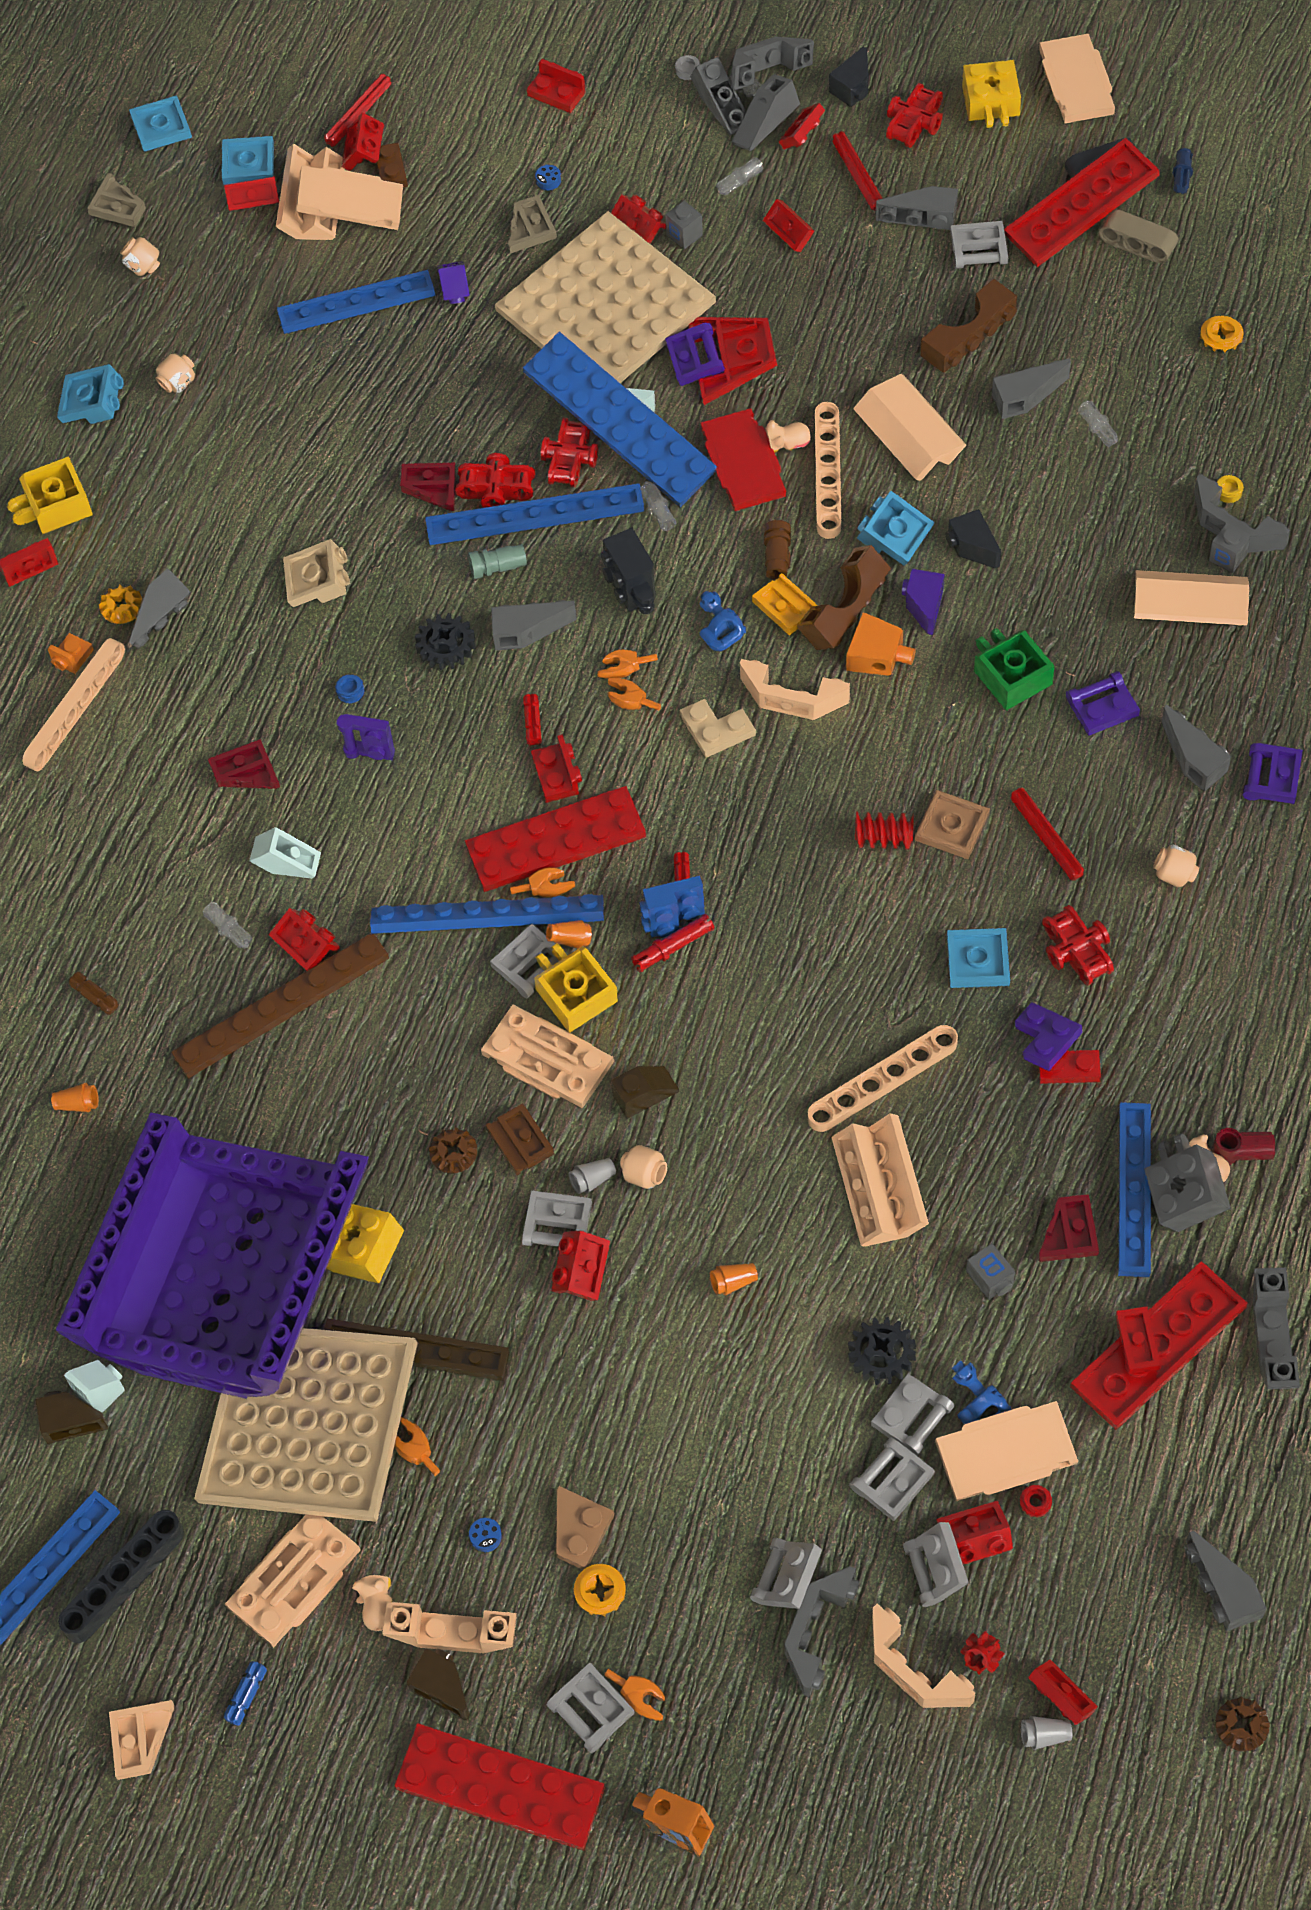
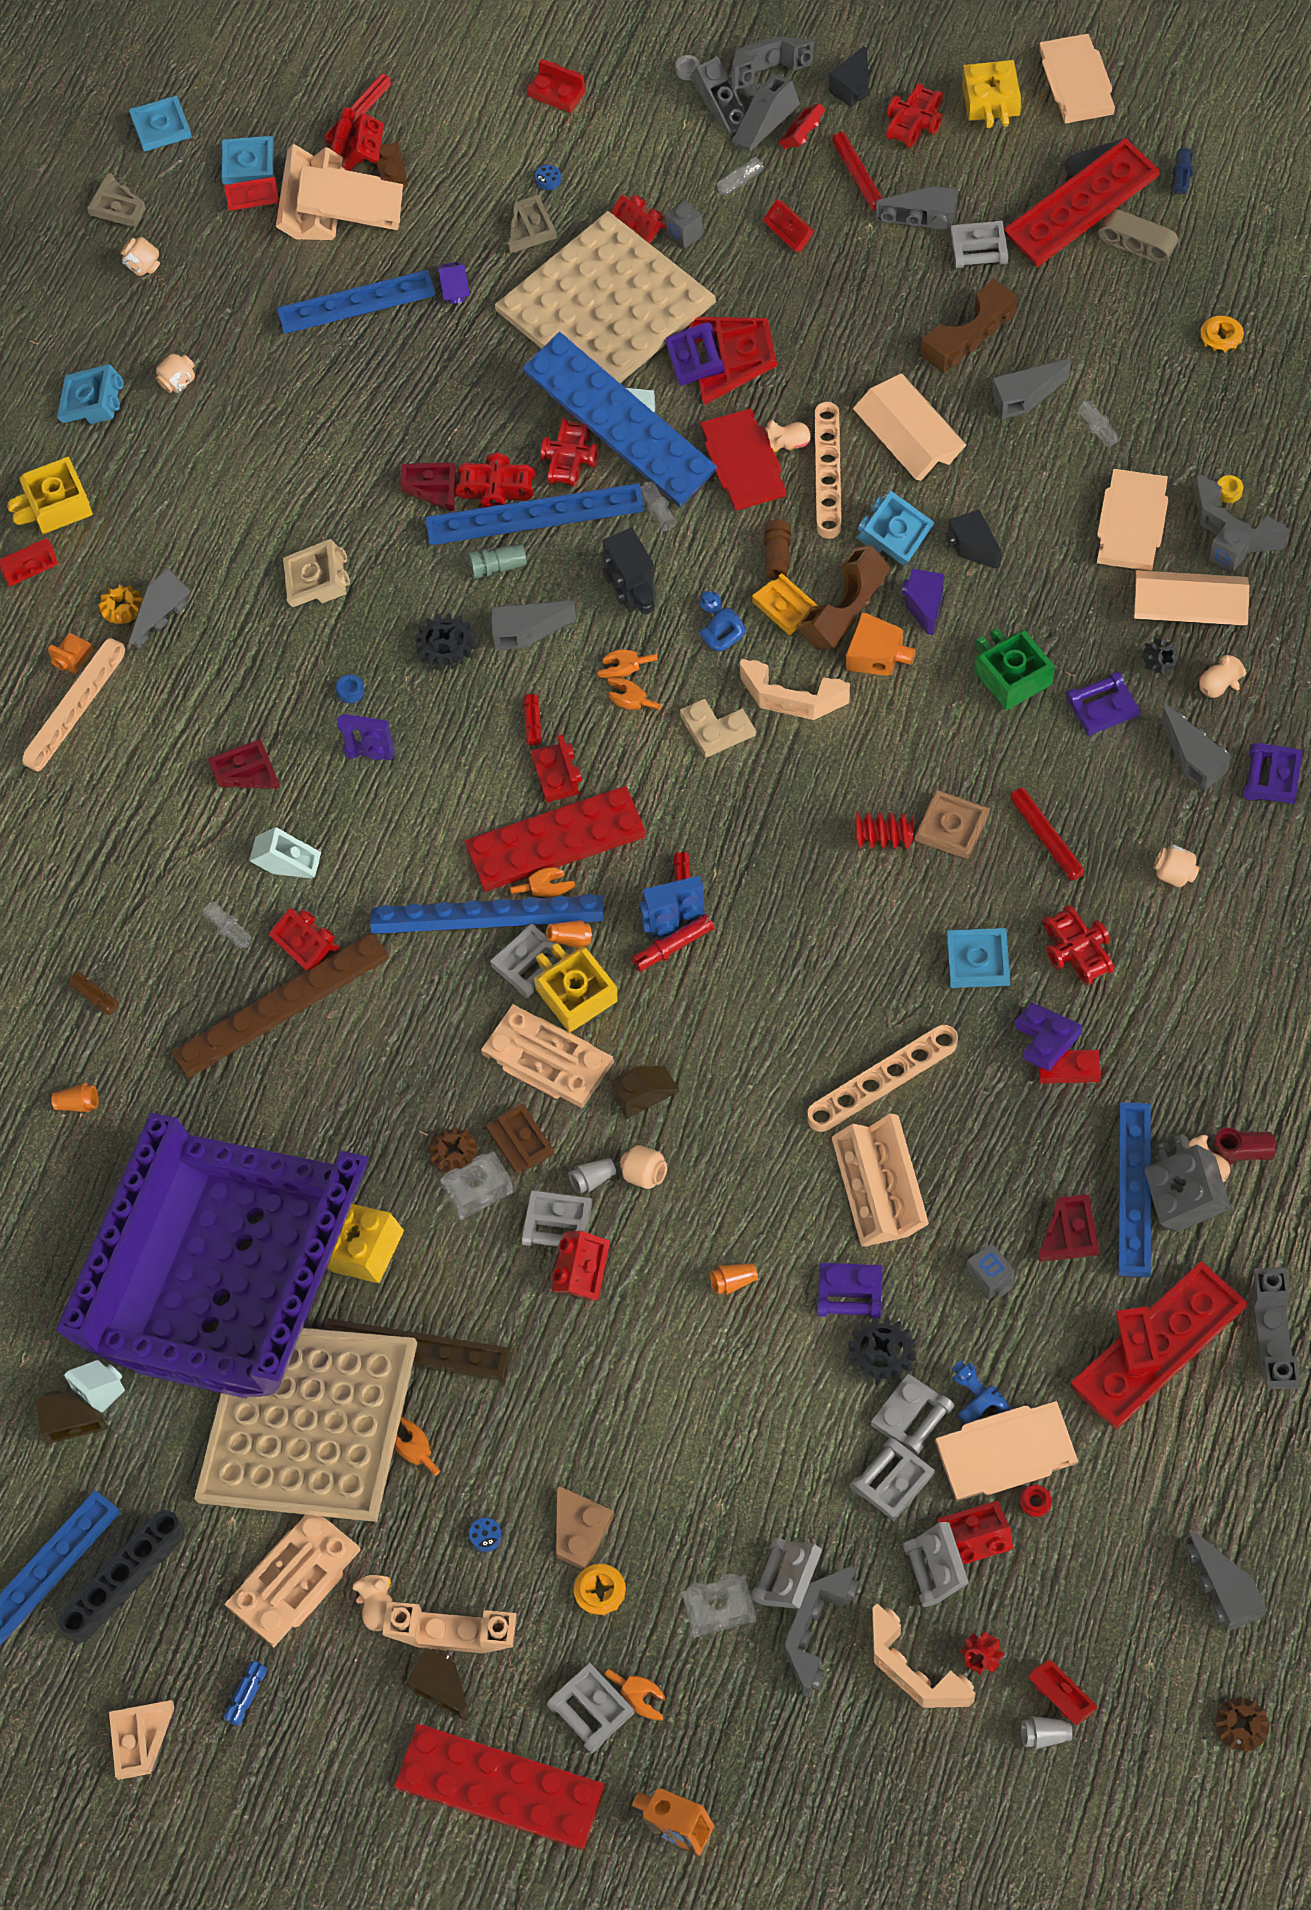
none -> red axle [331,107,356,156]
none -> clear brick [440,1151,514,1221]
none -> clear brick [682,1574,756,1638]
none -> dark purple plate [818,1263,882,1319]
none -> light nougat piece [1097,469,1168,571]
none -> black gear [1141,638,1178,674]
none -> light nougat animal [1199,655,1246,698]

